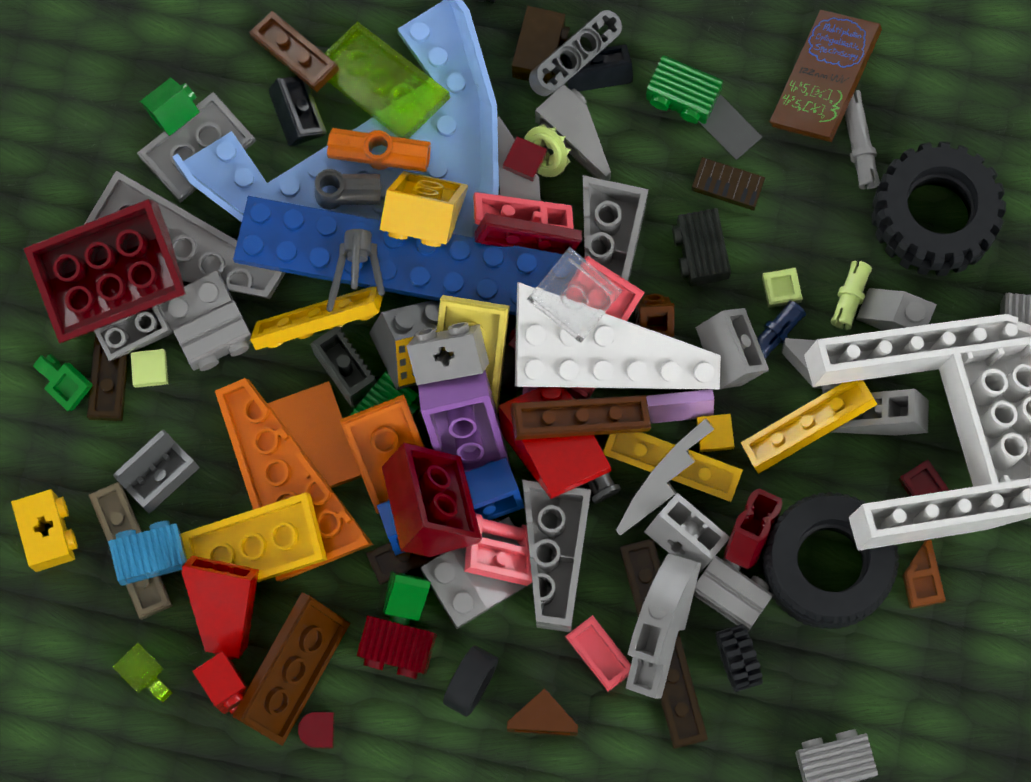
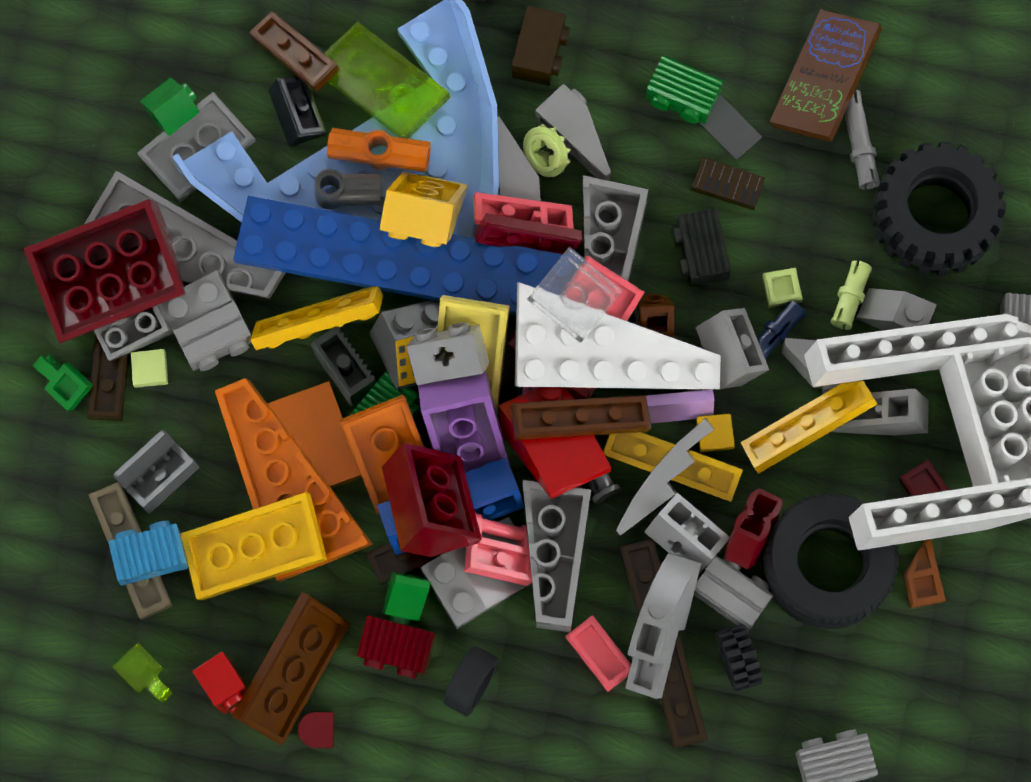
yellow brick [11,489,78,572] -> none
red slope [181,556,259,660] -> none
dark grey plant [326,229,385,312] -> none
dark red tile [503,136,547,182] -> none
reddish brown slope [507,688,578,736] -> none
dark grey beam [529,10,622,96] -> none
black slope [562,44,633,92] -> none

